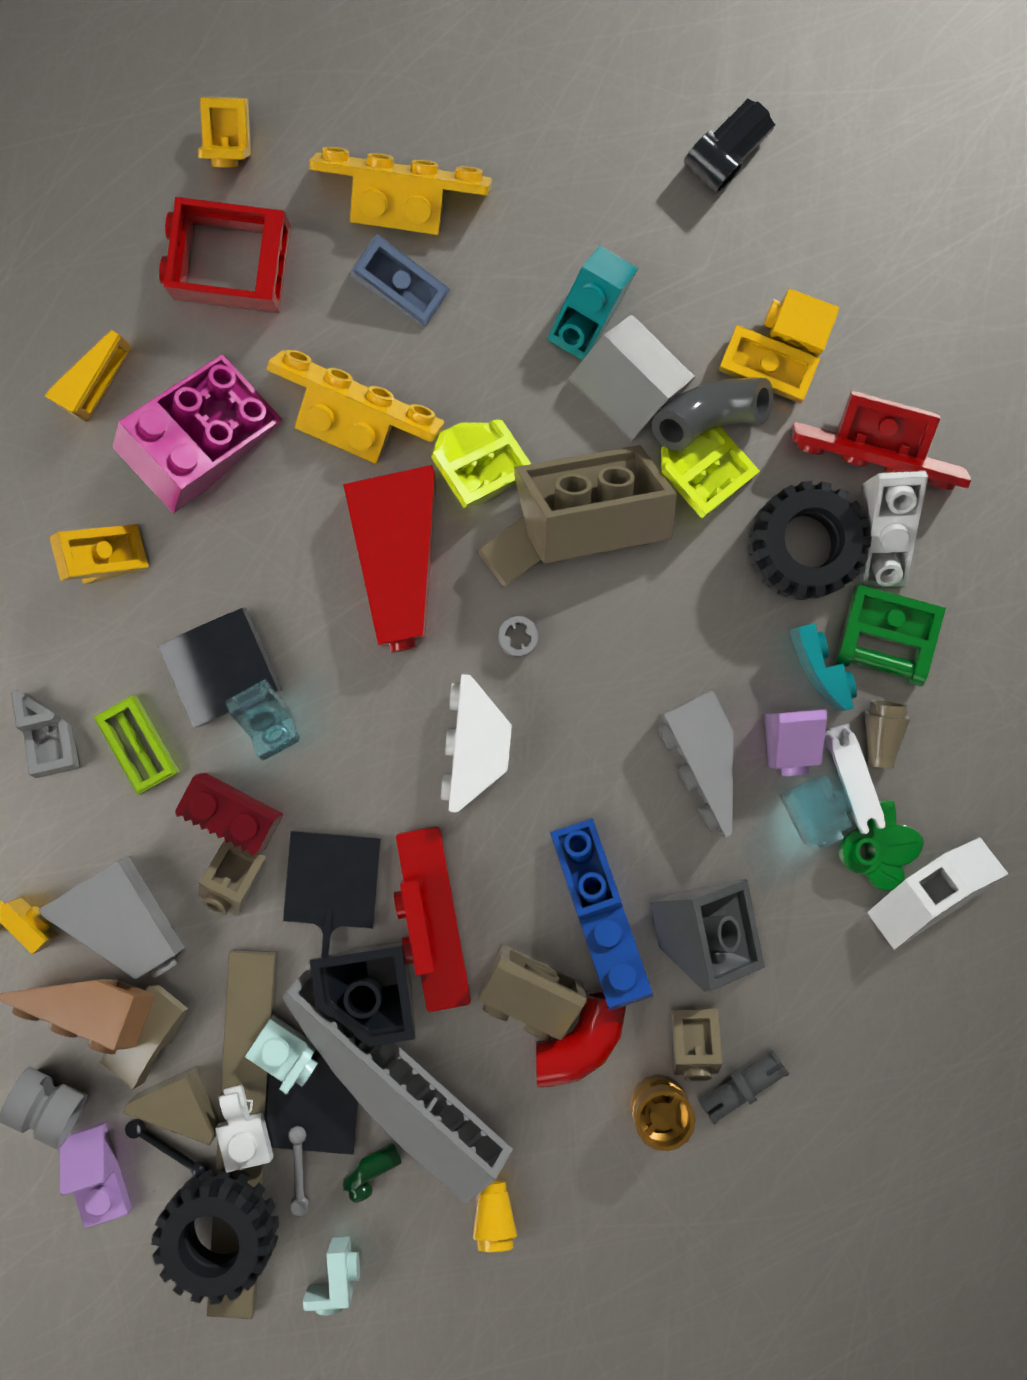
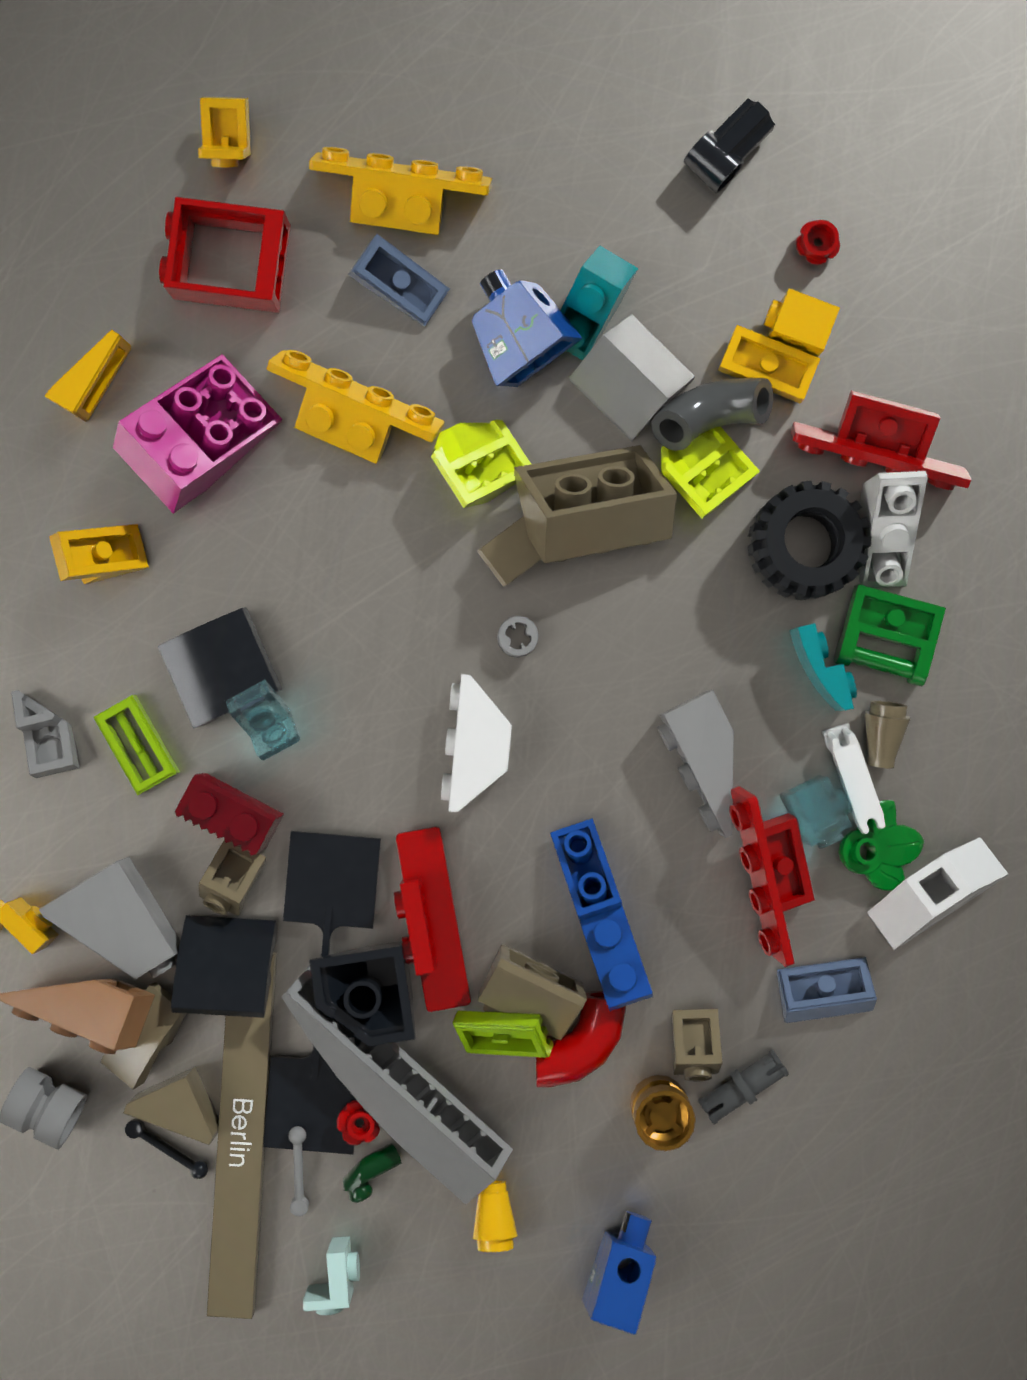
lavender slope [60,1123,133,1228] -> none
black tyre [151,1169,279,1305] -> none
white plate [215,1085,274,1173] -> none
light aqua bracket [245,1015,318,1094] -> none
red slope [343,465,437,653] -> none
dark grey slope [650,879,765,992] -> none
lavender slope [763,709,827,776] -> none
none -> black slope [171,915,277,1018]
none -> red plate [336,1100,380,1146]
none -> lime tile [452,1010,554,1058]
none -> torso [472,269,582,387]
none -> blue torso [582,1211,656,1335]
none -> red bracket [729,786,815,967]
none -> sand blue slope [777,957,877,1023]
none -> red plate [796,220,840,265]

